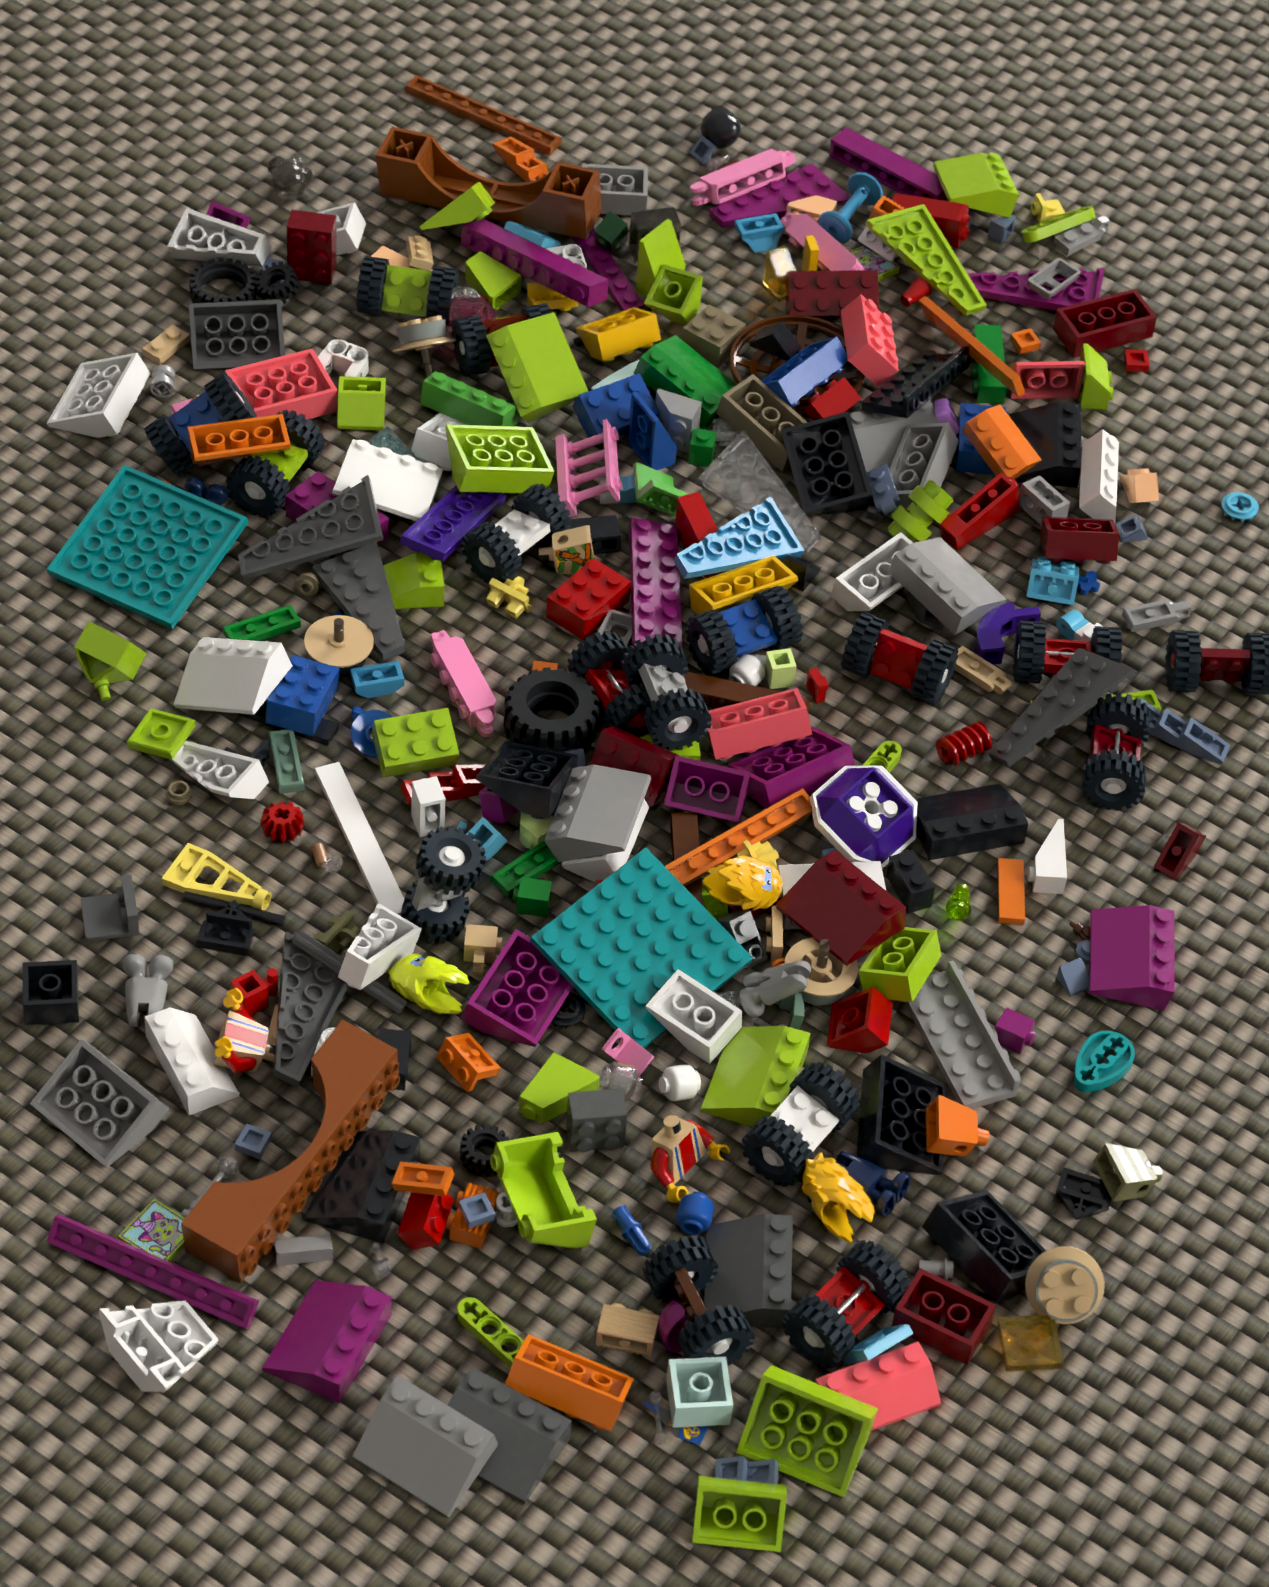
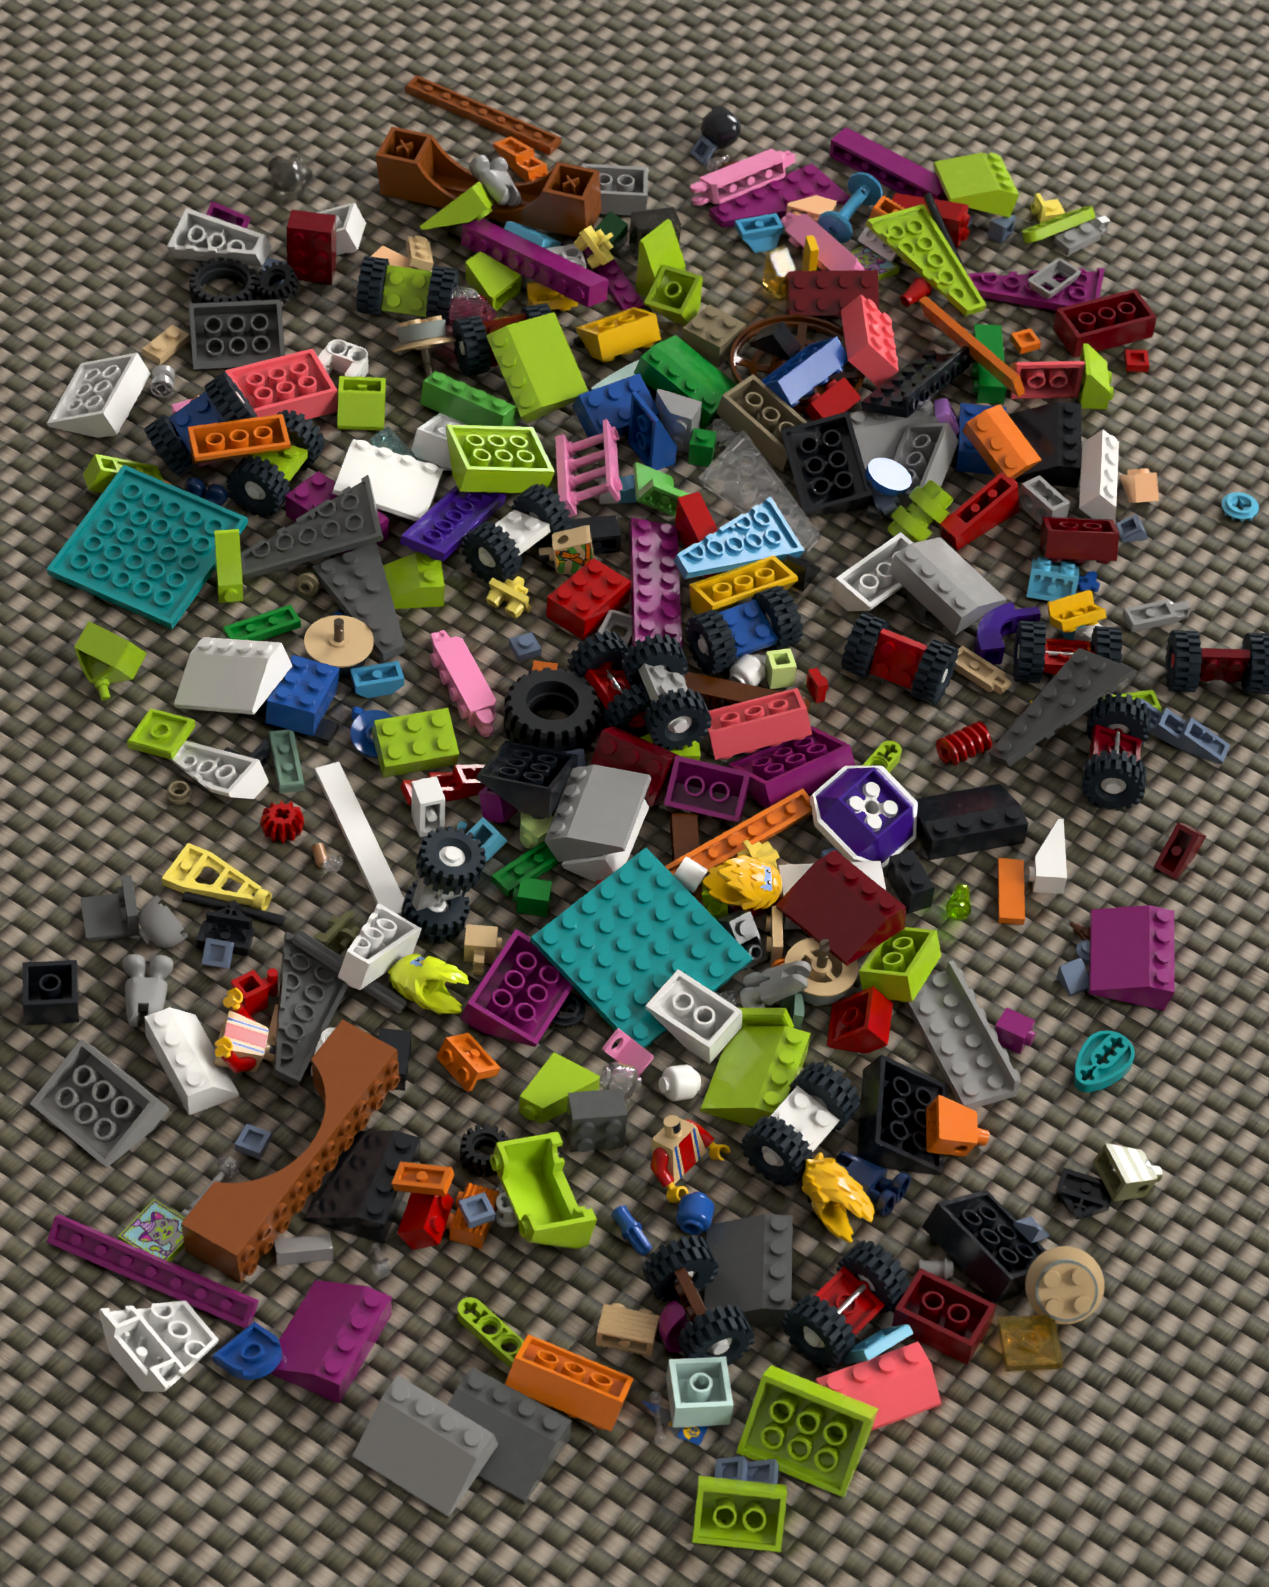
none -> lime slope [83,454,163,493]
none -> light grey cylinder [138,895,188,949]
none -> sand blue plate [202,938,234,969]
none -> blue tile [212,1322,282,1380]
none -> lime slope [214,529,243,603]
none -> light grey piece [469,155,521,207]
none -> sand blue plate [509,632,542,662]
none -> light yellow hips [574,225,614,269]
none -> white brick [674,856,708,893]
none -> lime tile [739,1008,794,1028]
none -> tile [865,458,912,496]
none -> black bar [923,192,967,273]
none -> sand blue slope [1013,1216,1049,1243]
none -> yellow bracket [1047,590,1107,633]

